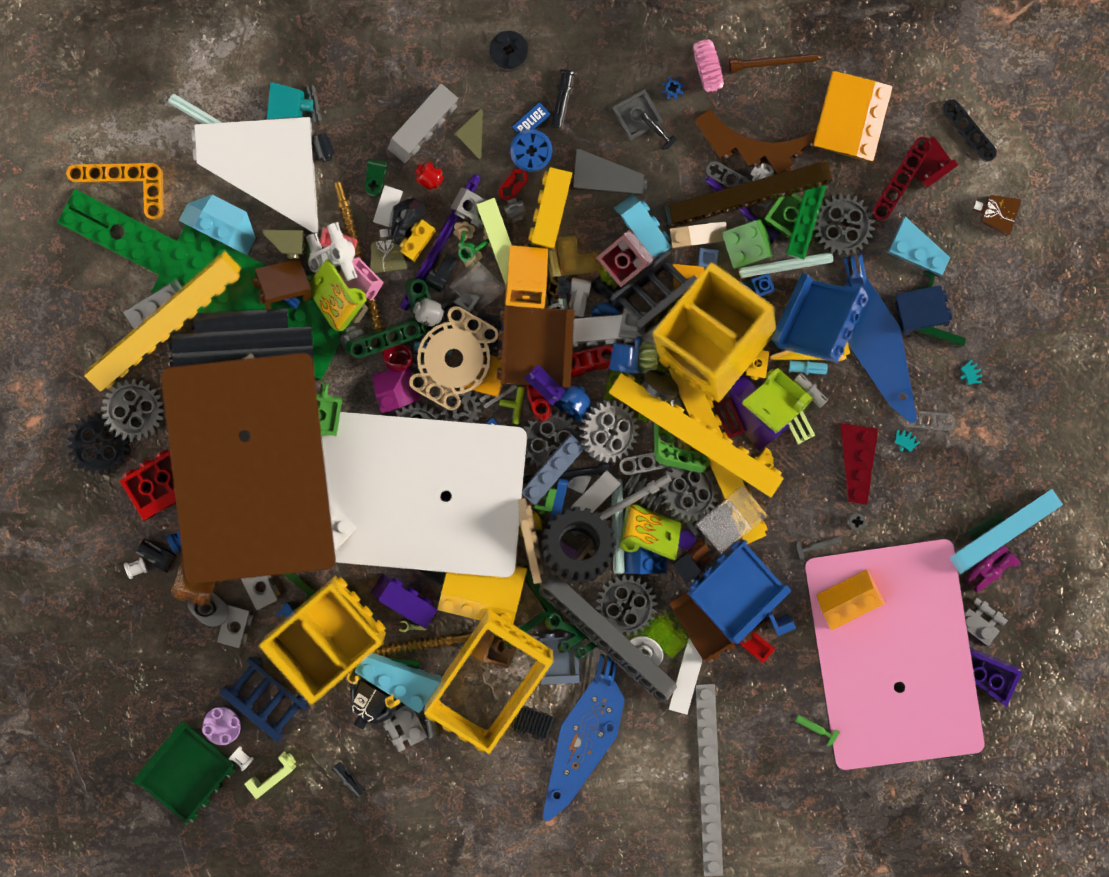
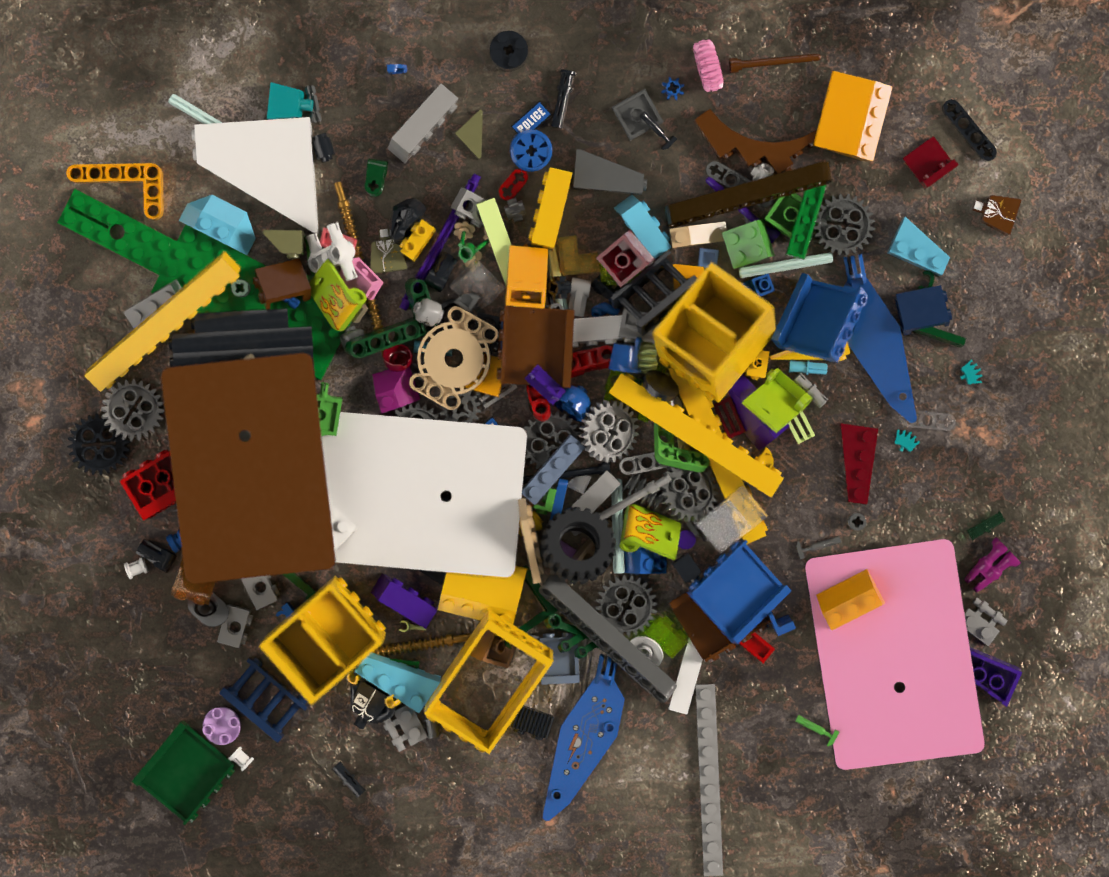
yellowish green panel [245,751,296,799] -> none
white tile [373,185,403,227] -> none
red head [414,161,444,190] -> none
lime piece [499,386,525,425] -> none
dark orange tile [686,539,710,564] -> none
dark red beam [873,137,931,220] -> none
medium azure beam [949,489,1063,574] -> none
none -> sand green bush [231,279,251,297]
none -> blue tile [387,64,407,75]

